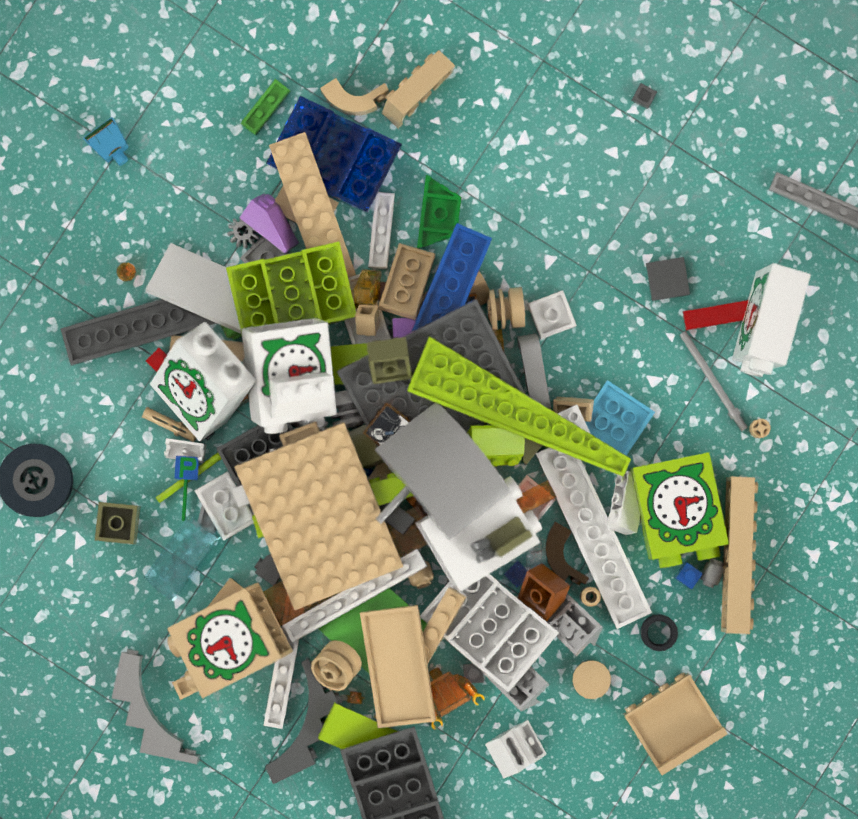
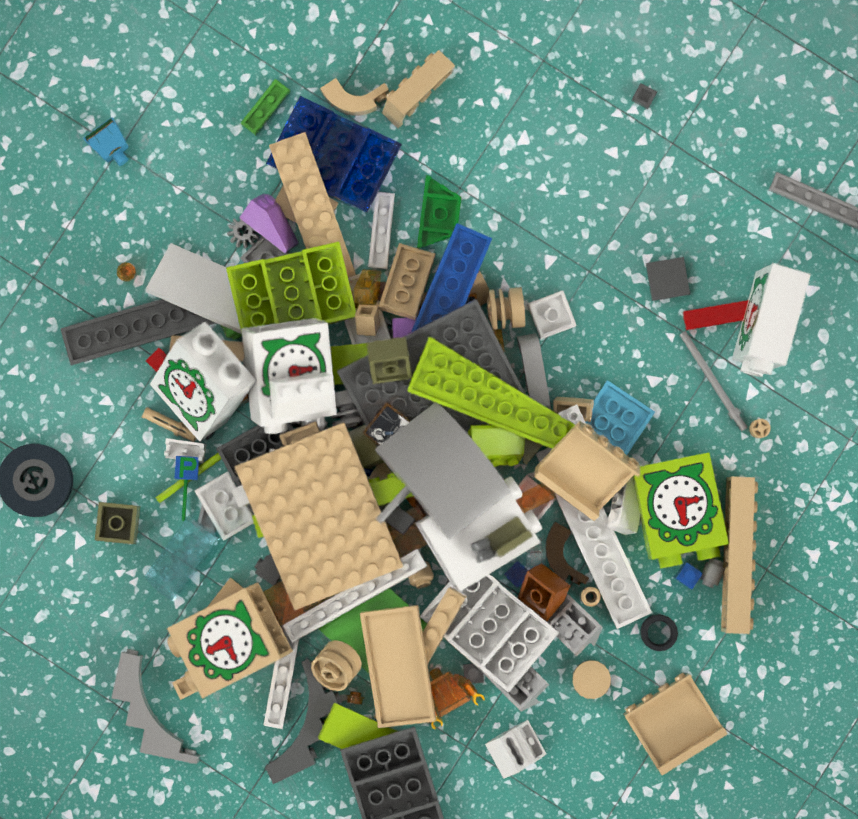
none -> tan panel [534,421,640,521]

